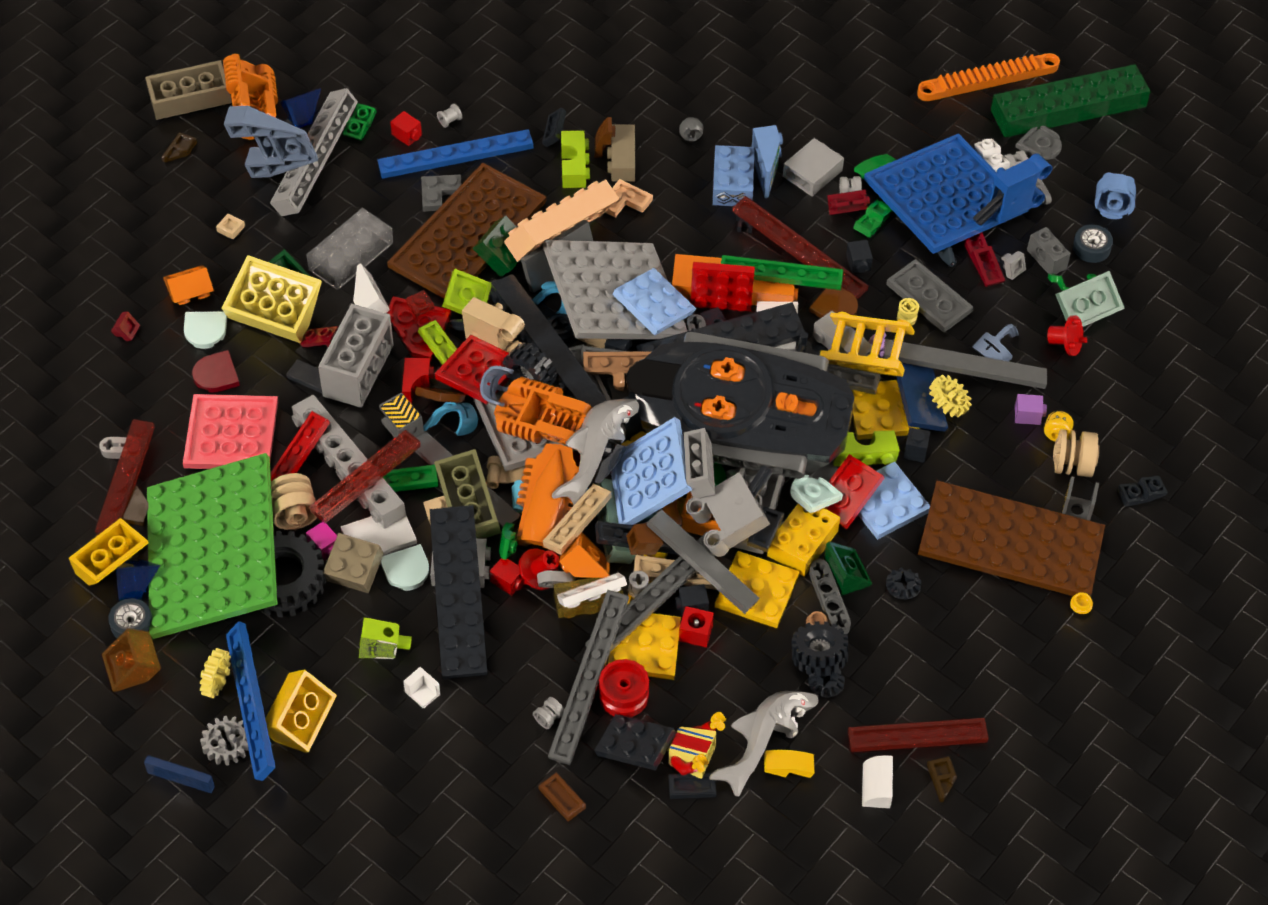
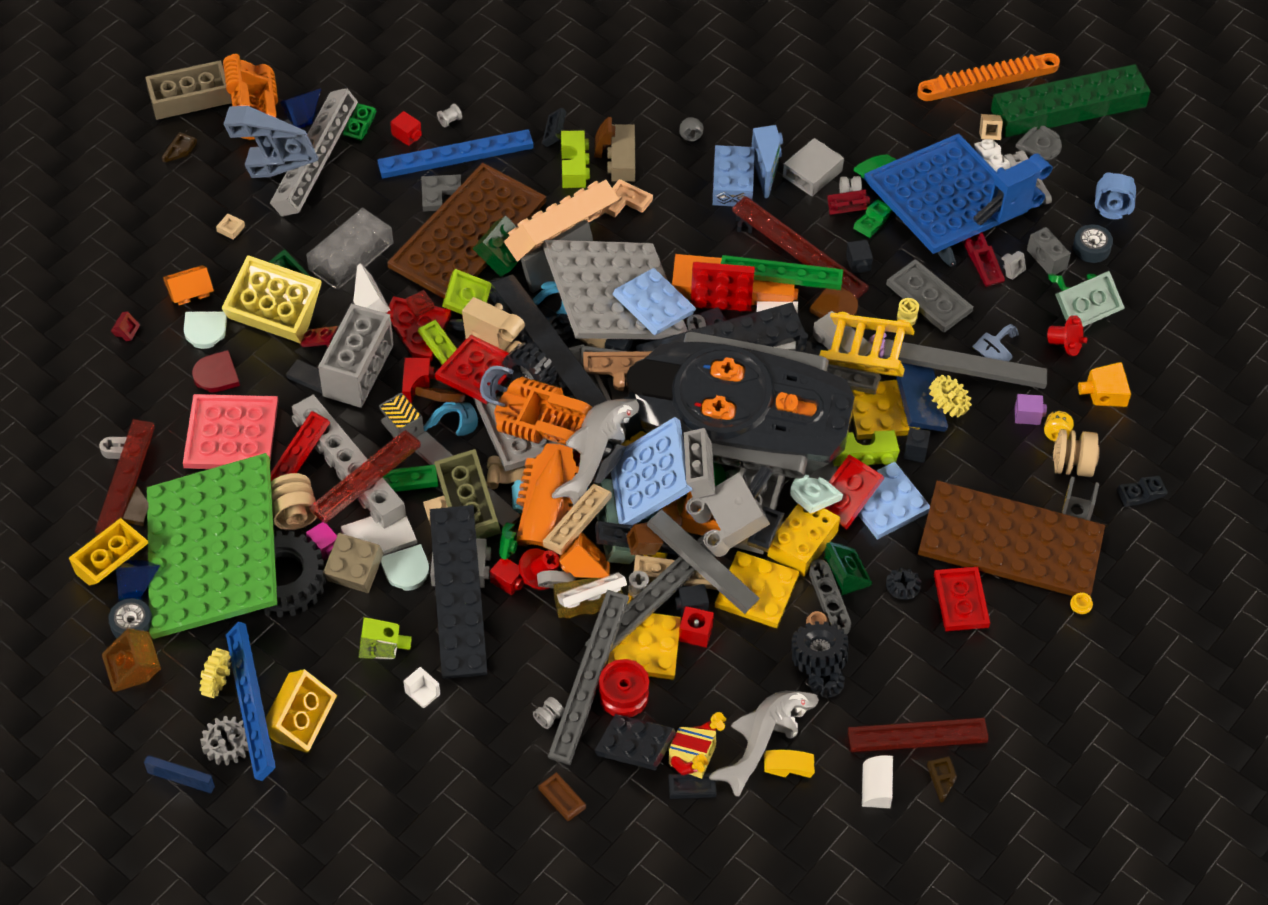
none -> red plate [934,567,990,631]
none -> tan brick [979,114,1003,140]
none -> light orange torso [1078,362,1131,407]

